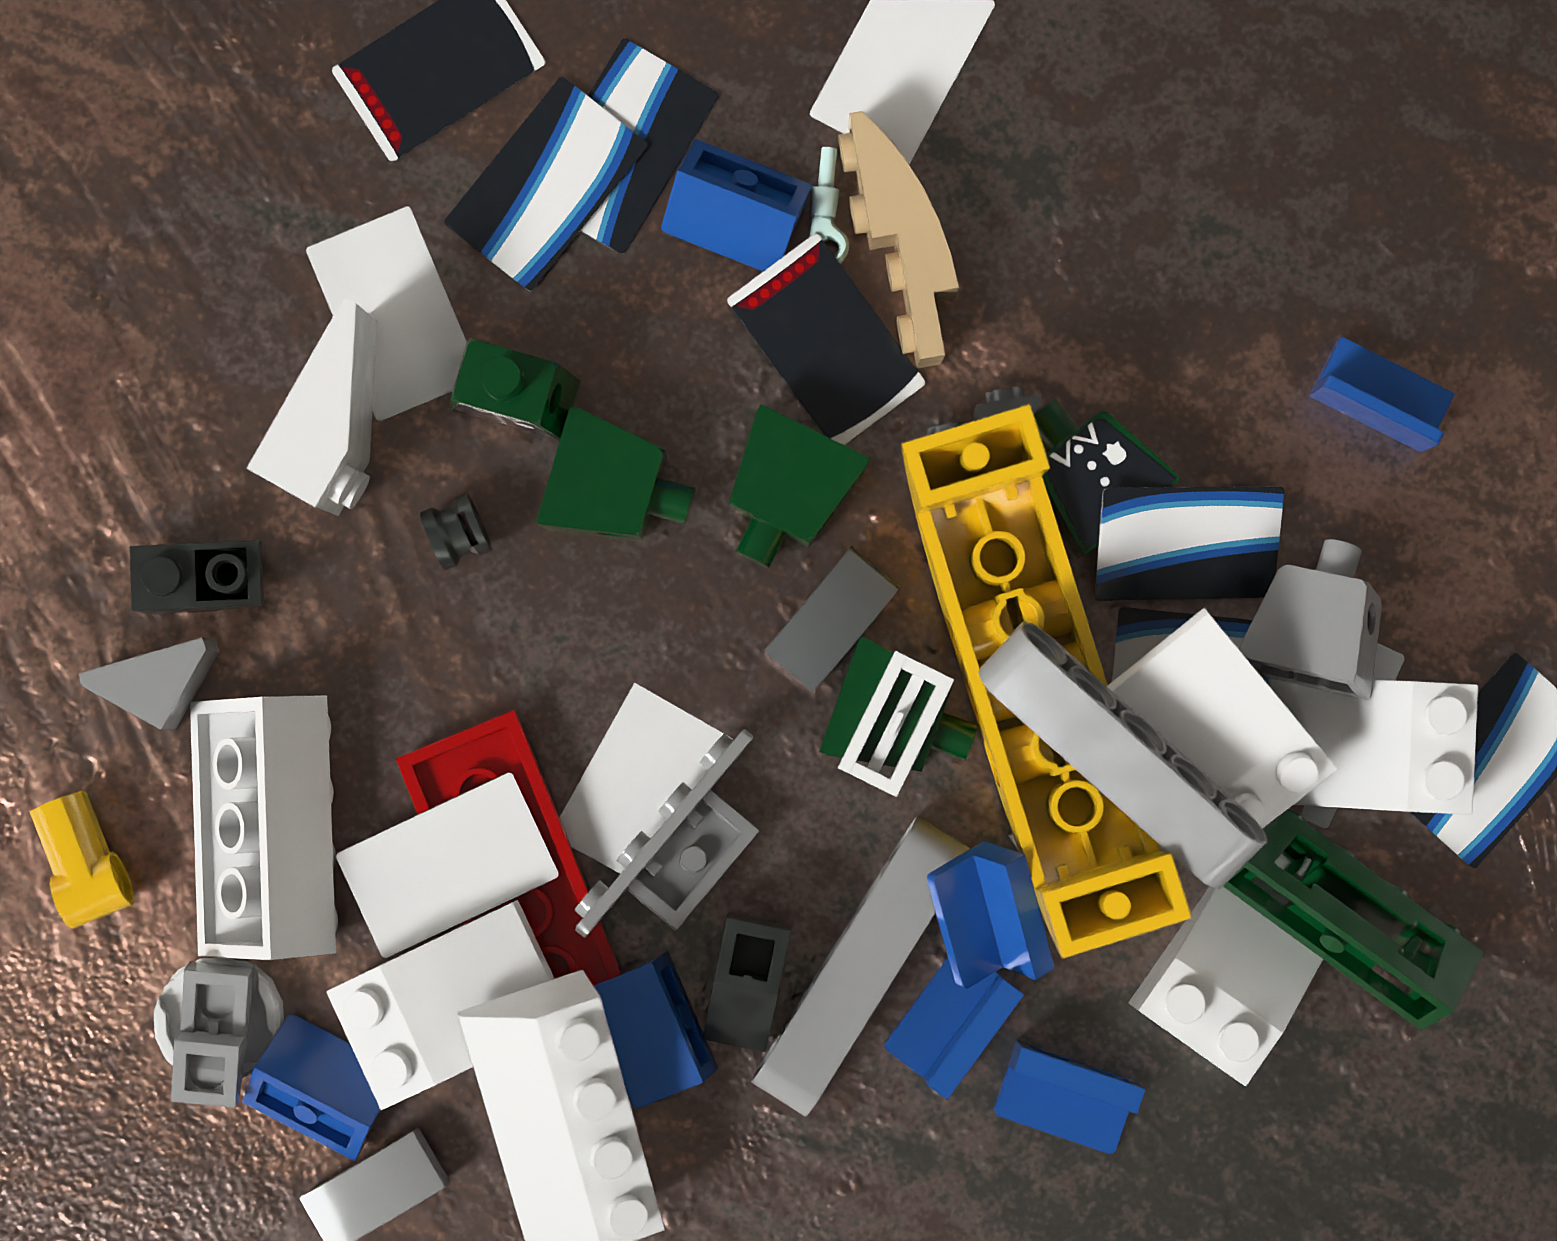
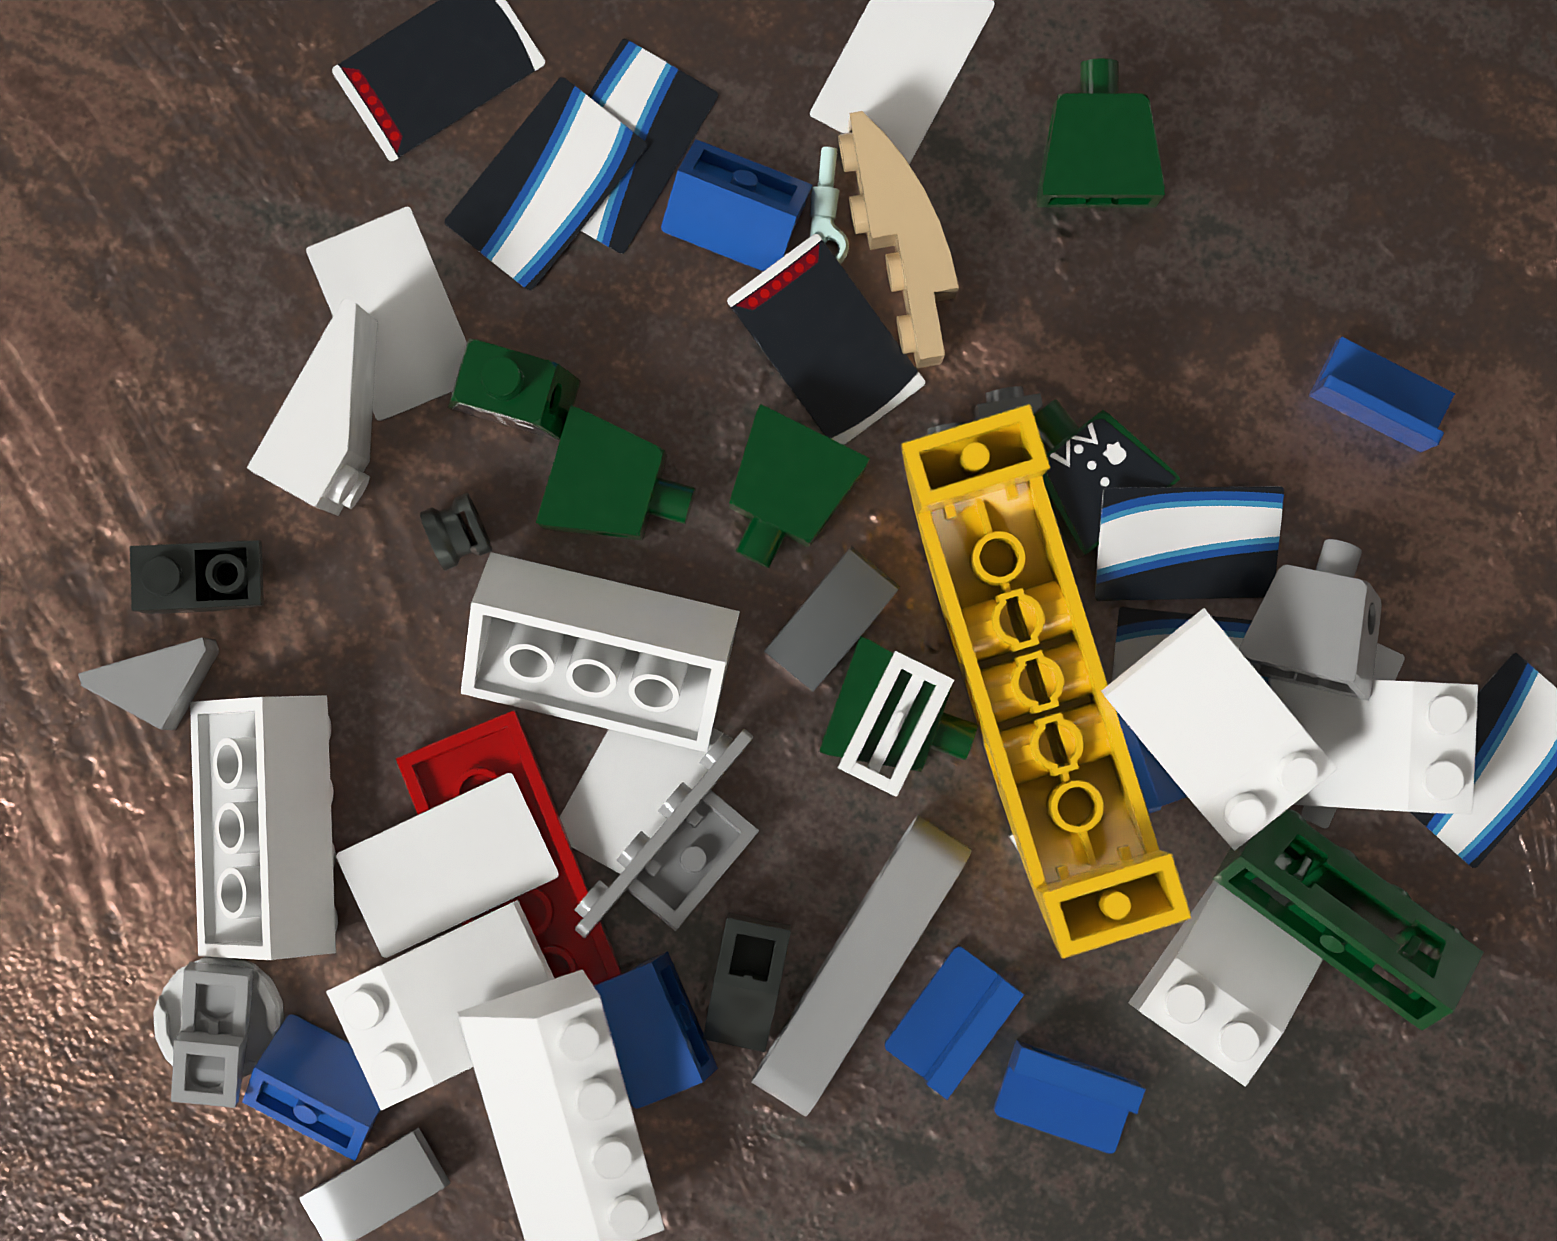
yellow piece [29,791,135,929] -> none
blue panel [927,841,1055,989] -> none
light grey beam [978,621,1267,889] -> none
none -> white slope [461,552,740,752]
none -> dark green torso [1037,58,1165,208]

